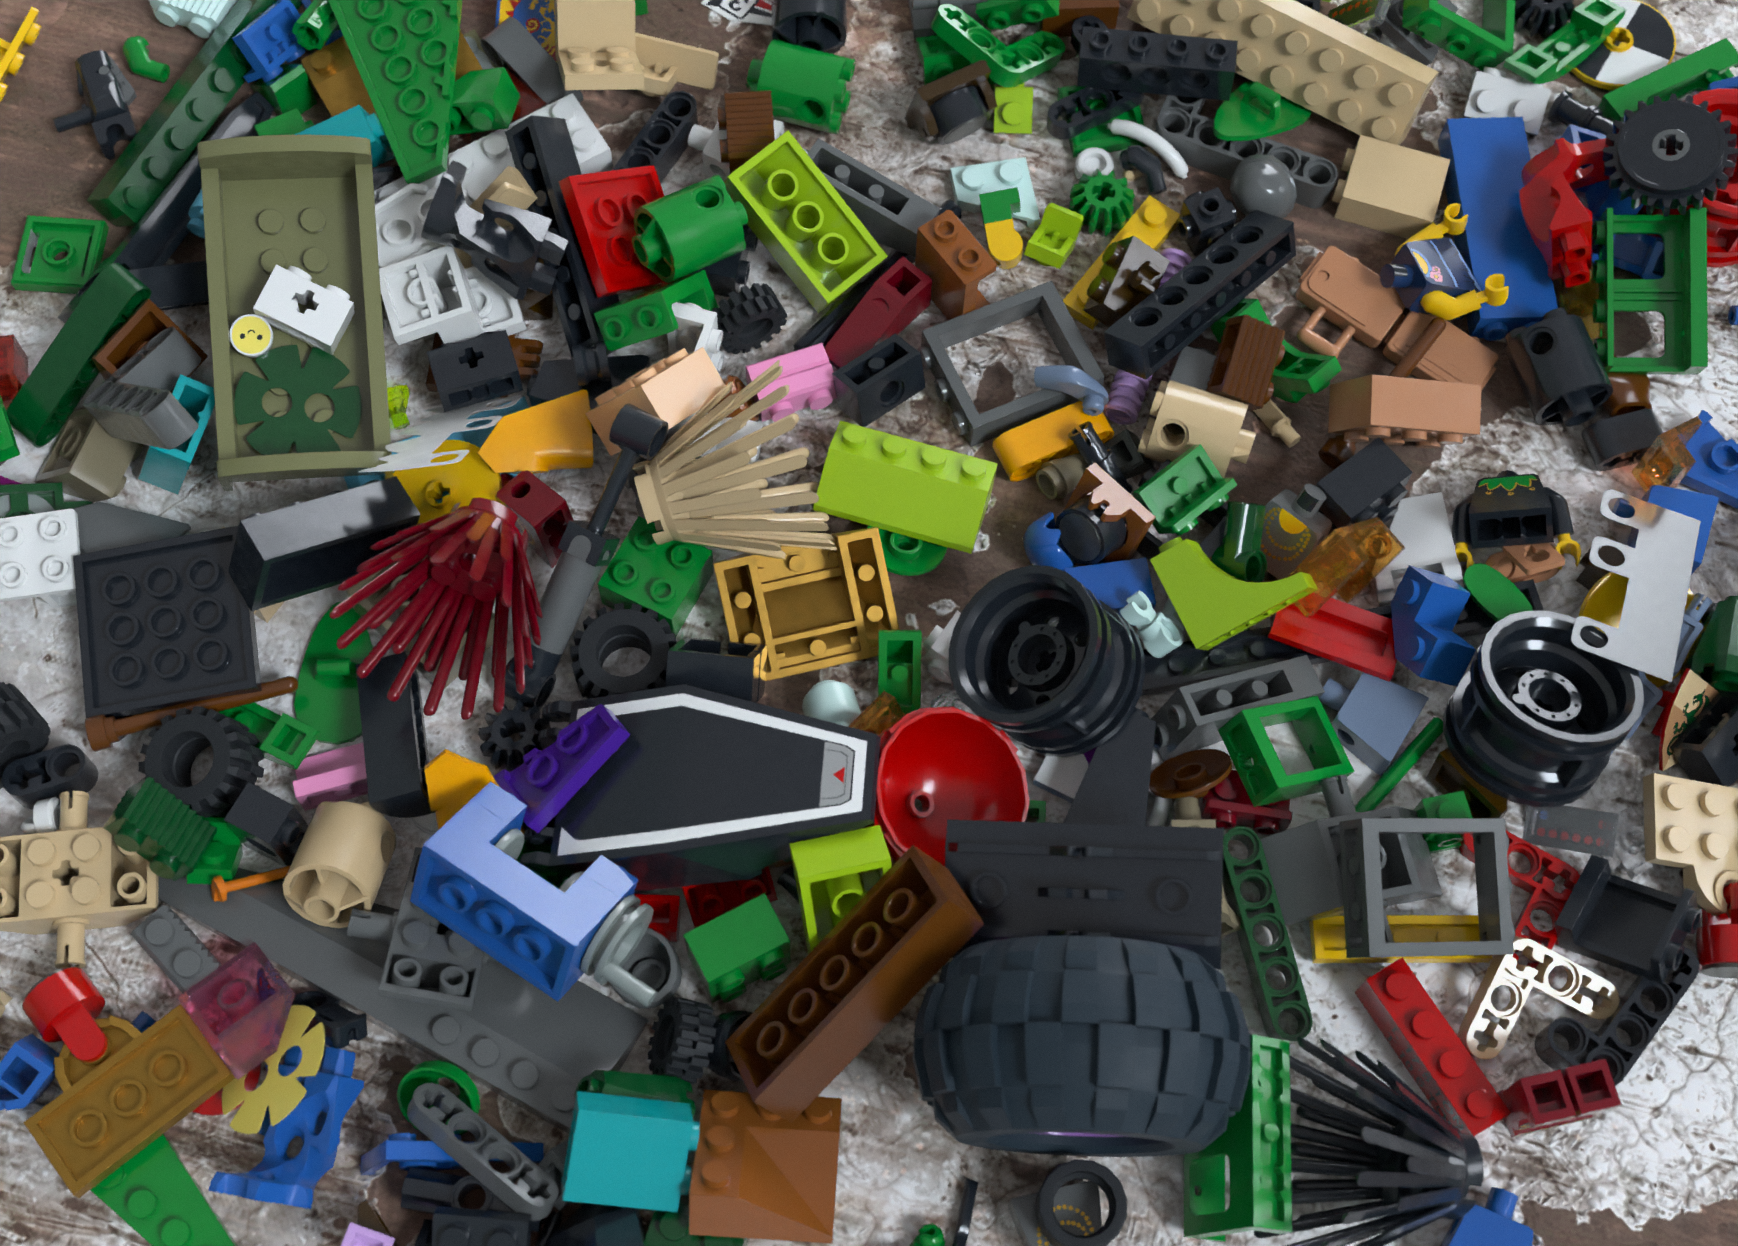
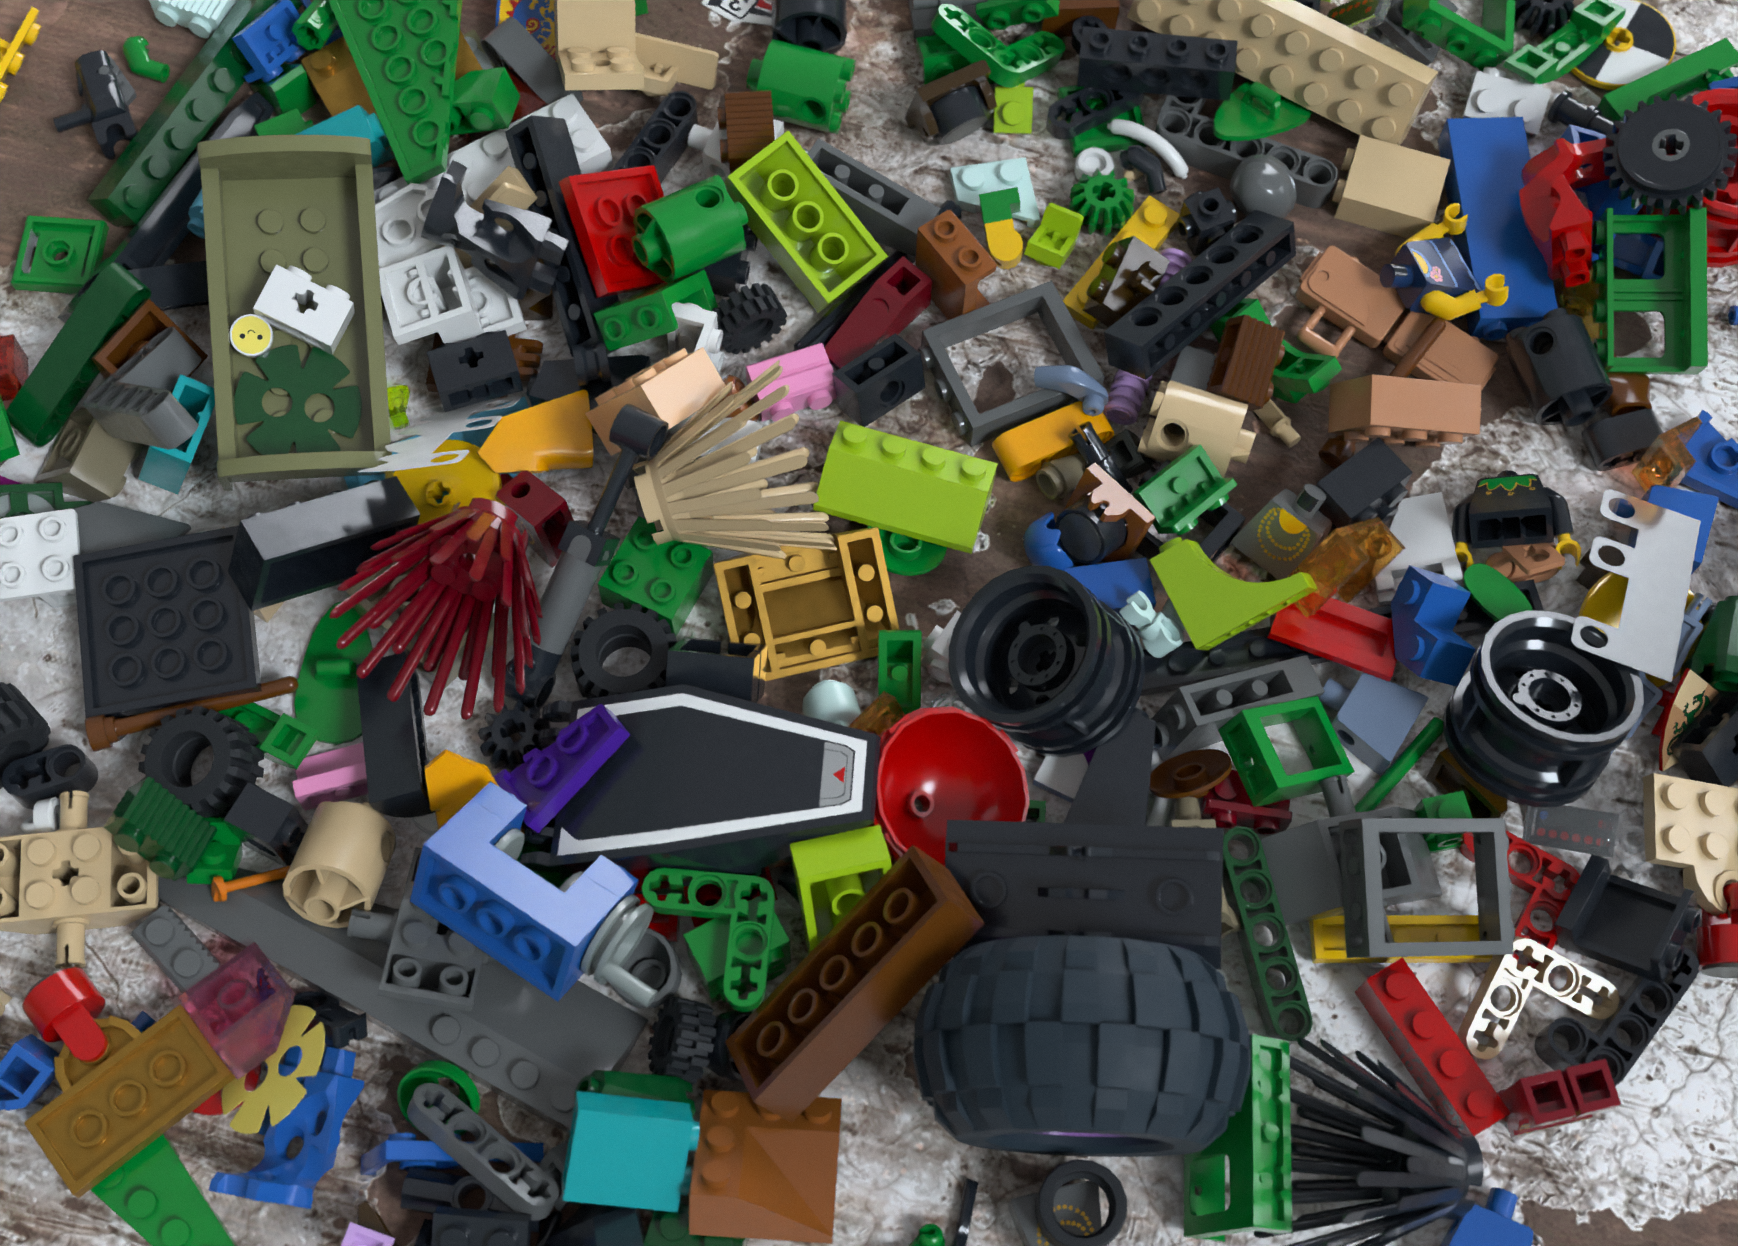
dark green piece [1211,501,1267,631] -> none
none -> green beam [642,868,775,1012]

